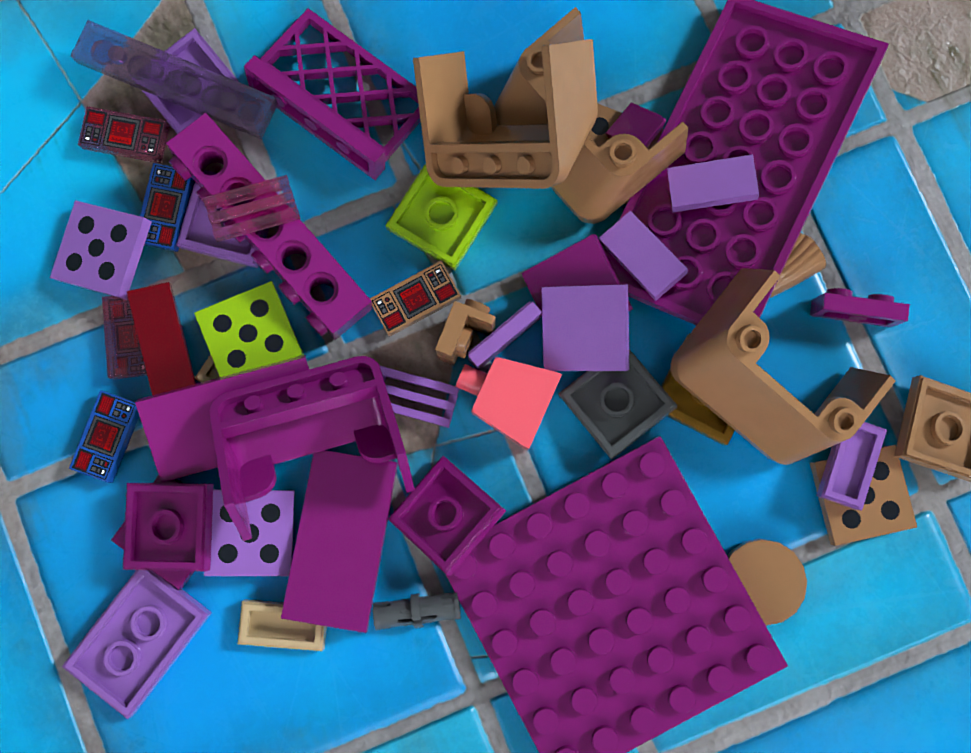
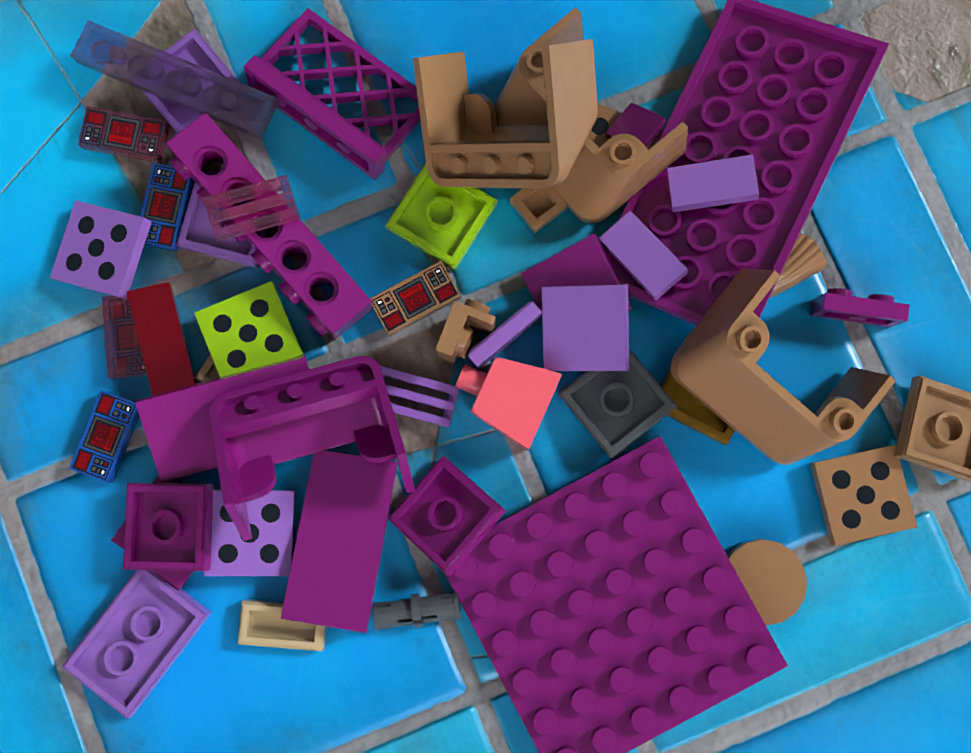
medium lavender tile [816,422,887,511] -> none
none -> medium nougat plate [509,187,568,234]

